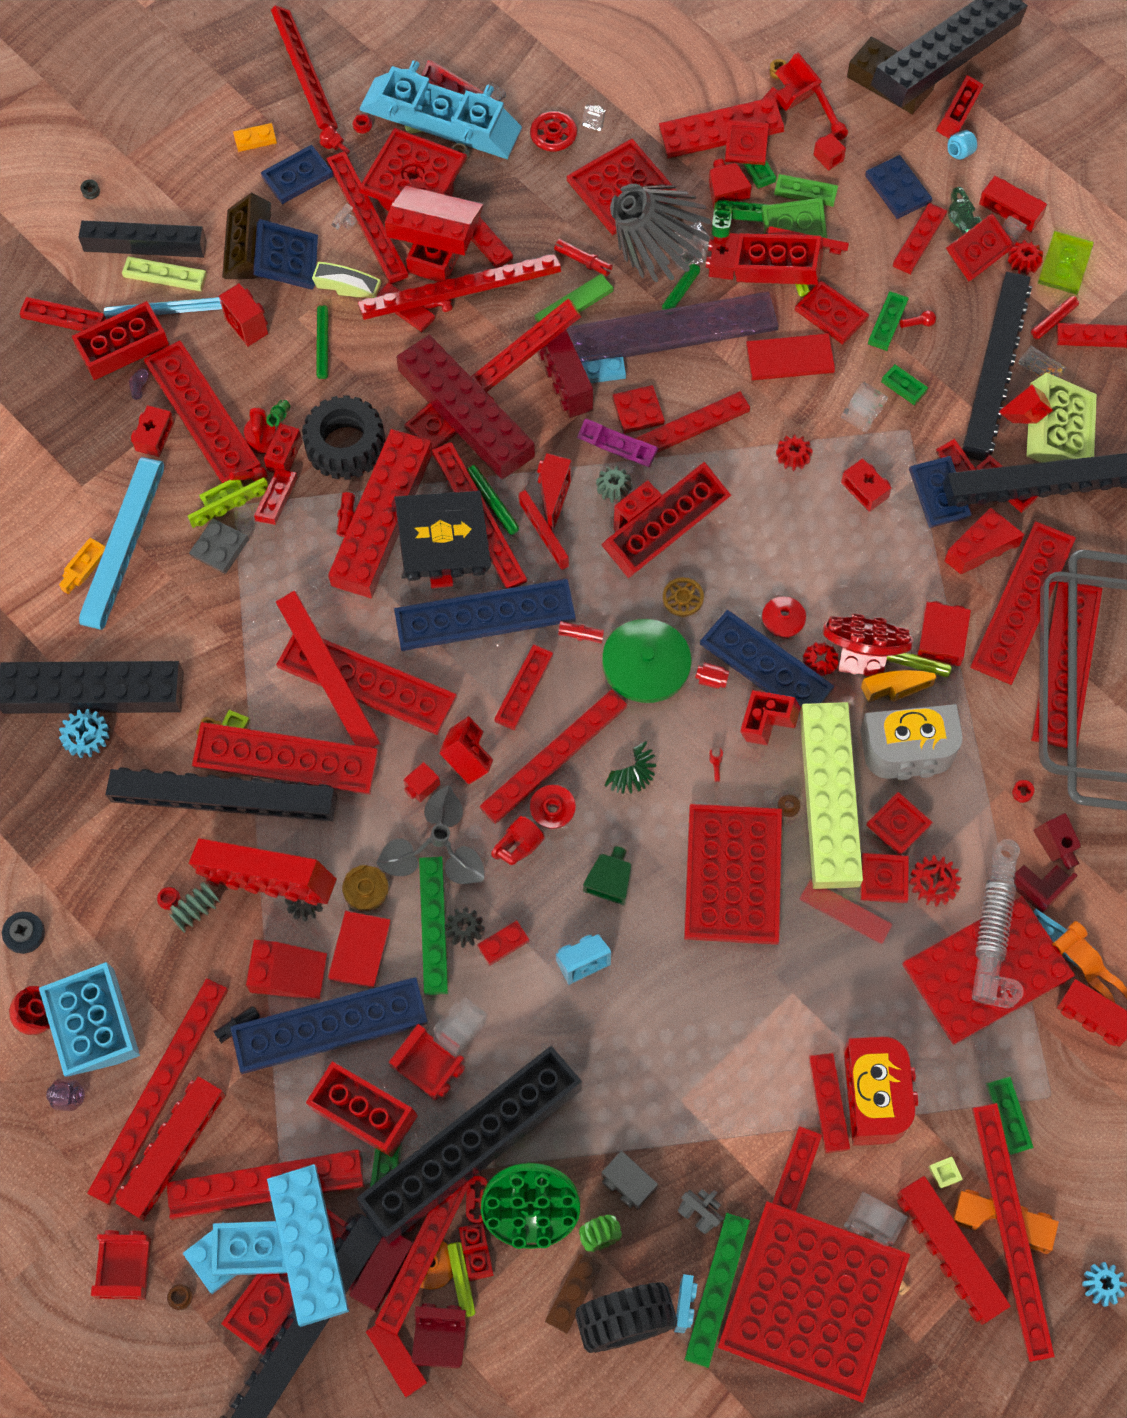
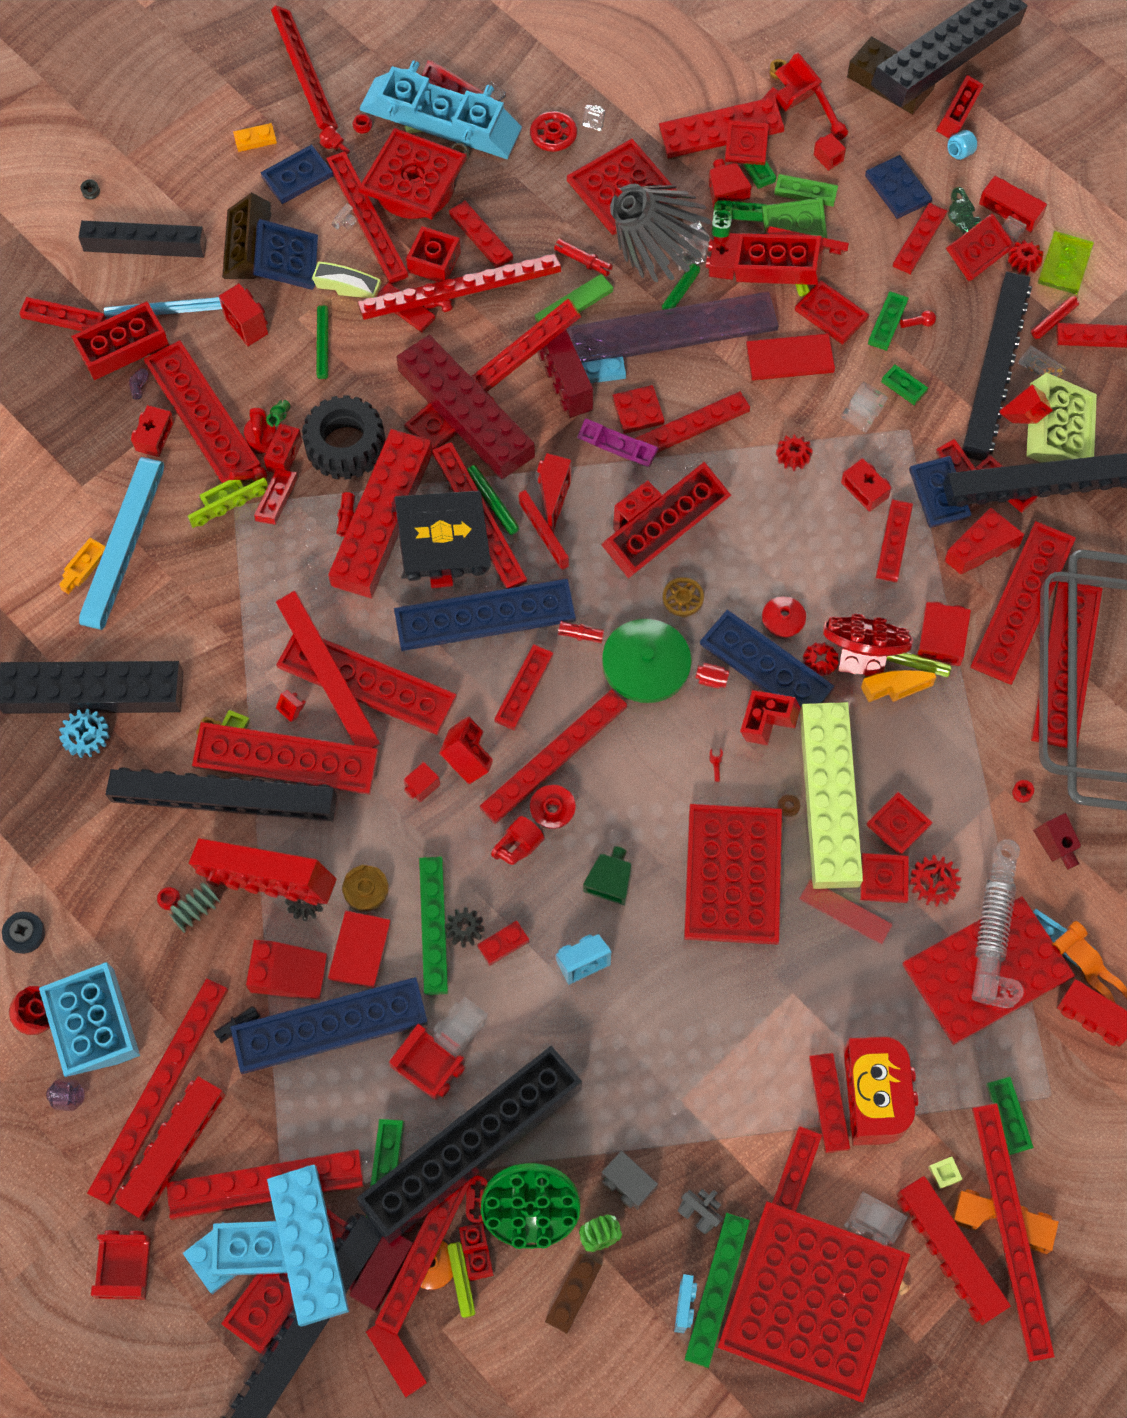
yellowish green tile [122,256,207,291] -> none
reddish brown plate [167,1284,193,1310] -> none
dark grey plate [189,518,249,574] -> none
red brick [306,1061,418,1158] -> none
dark grey plant [376,786,485,884] -> none
red slope [385,186,483,256] -> none
dark red bracket [412,1303,467,1369] -> none
black tyre [575,1282,677,1353] -> none
sand green gear [596,465,633,503] -> none
dark green hair [604,741,656,794] -> none
light grey brick [860,704,962,780] -> none
dark red panel [1007,865,1078,913] -> none
medium azure gear [1082,1262,1127,1307] -> none
none -> red tile [276,690,306,722]
none -> red tile [876,499,913,582]

